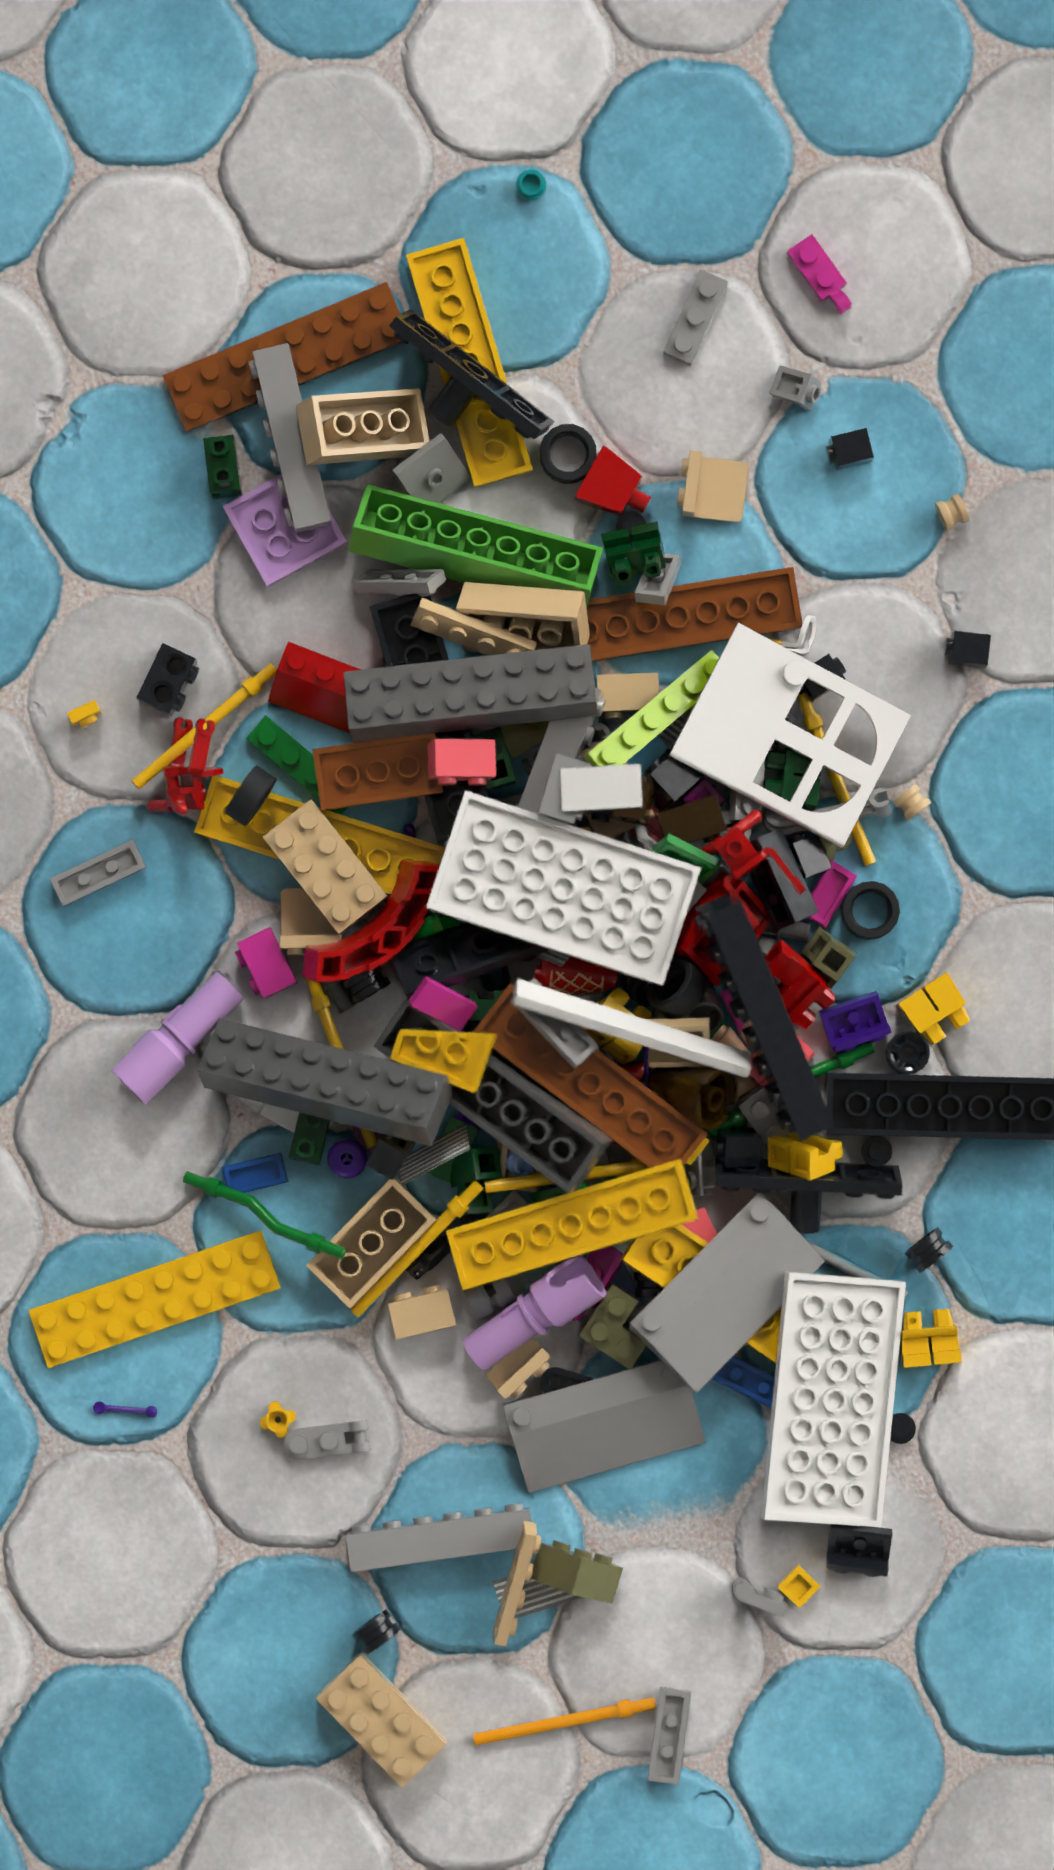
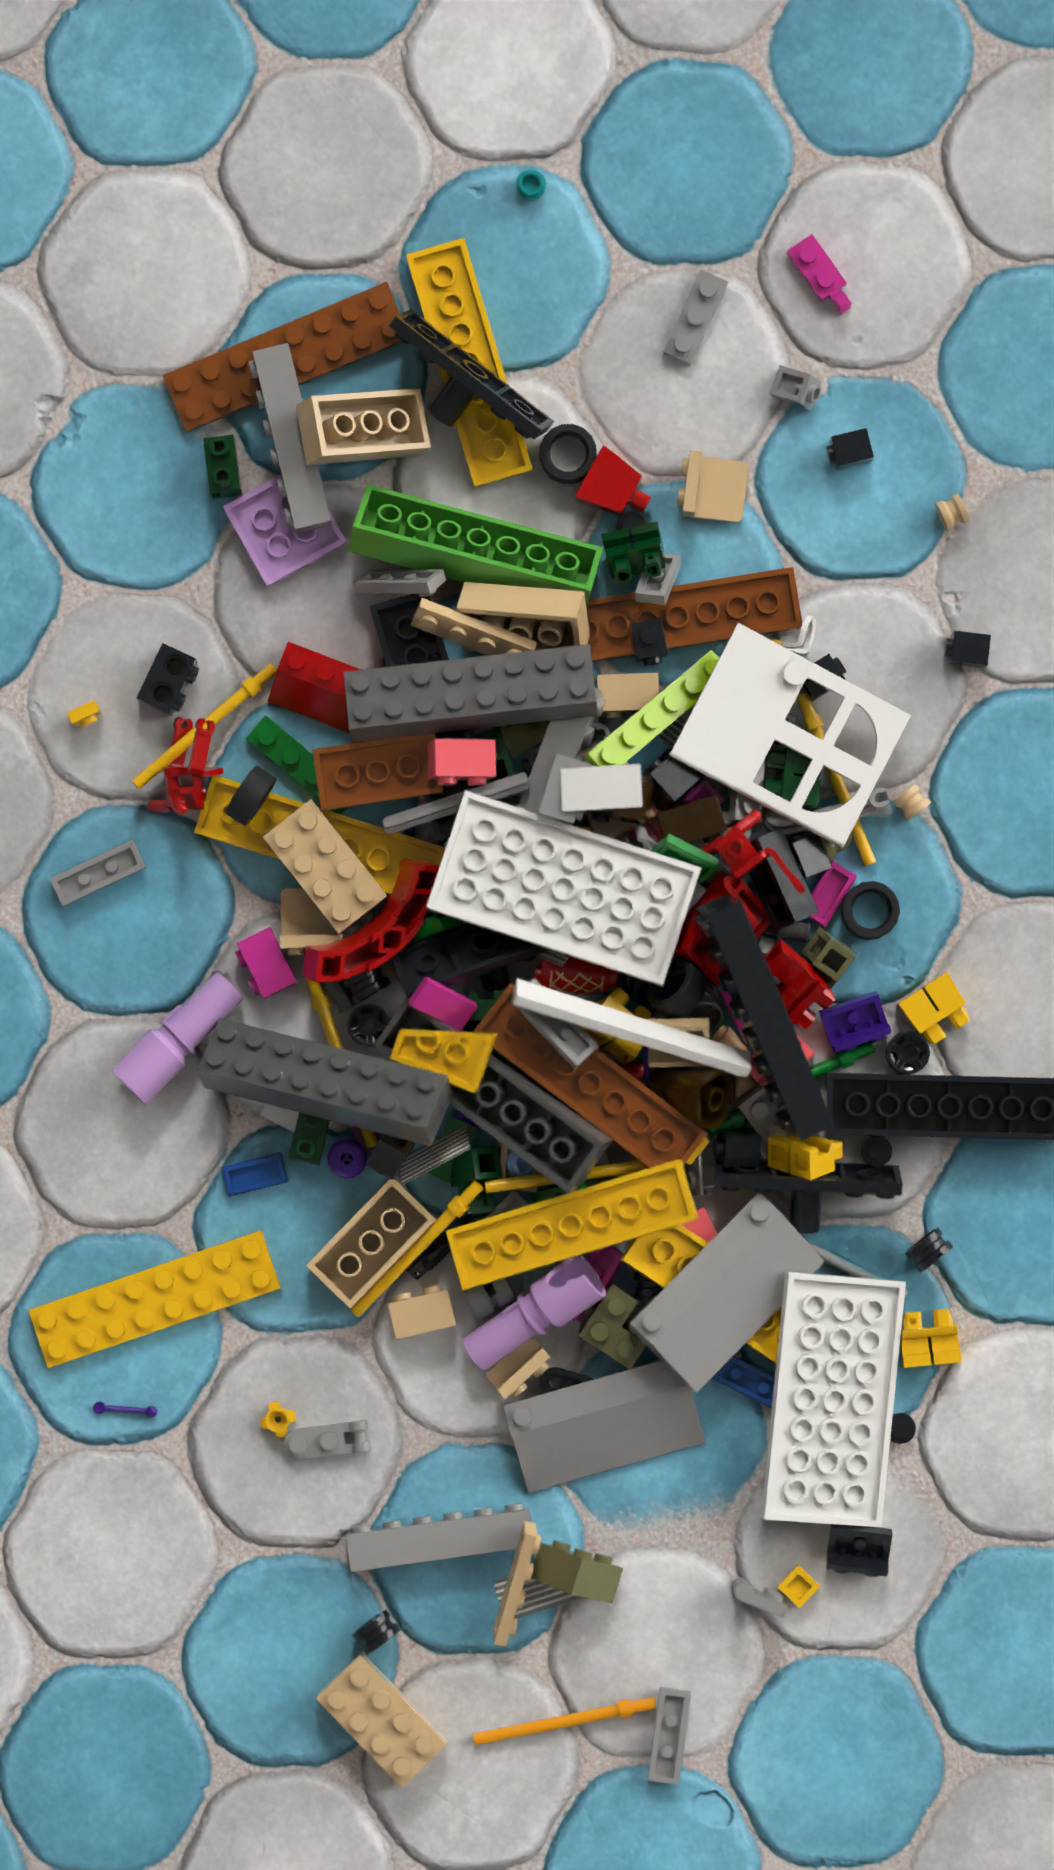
green bar [183,1171,346,1260] -> none
light grey plate [392,433,471,503] -> none
none -> black wheel [347,1004,390,1047]
none -> light grey axle [383,772,530,835]
none -> black bracket [631,618,668,666]

